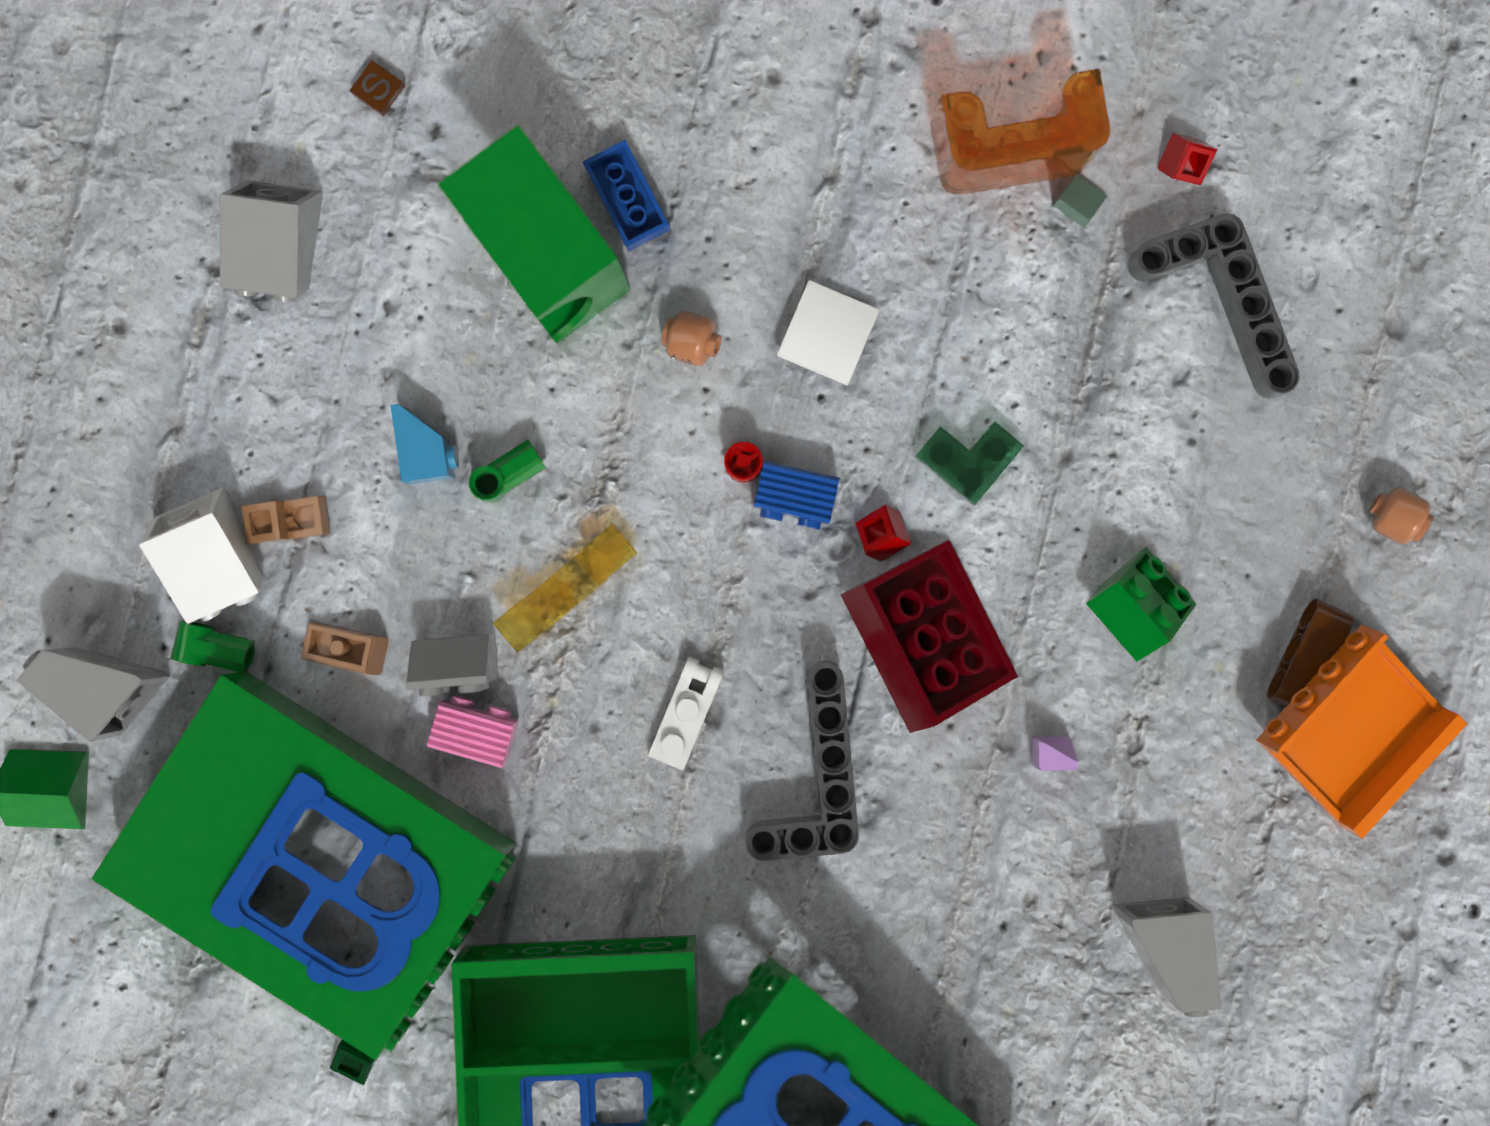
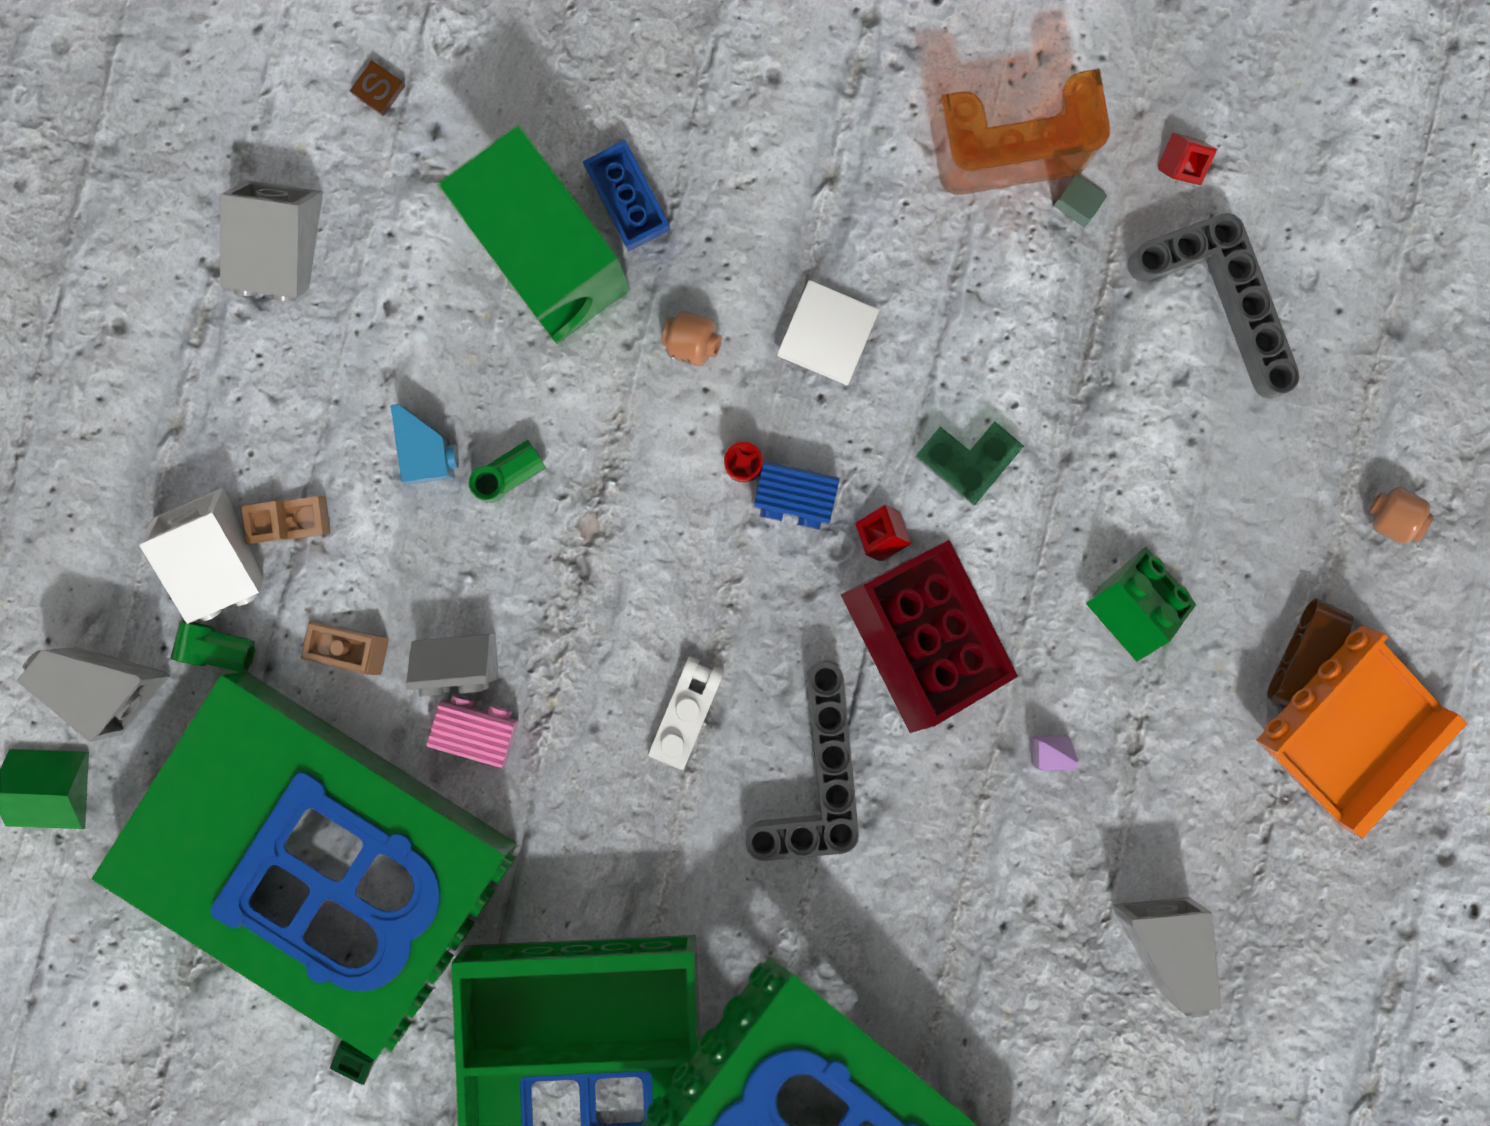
clear yellow slope [492,523,637,653] -> none

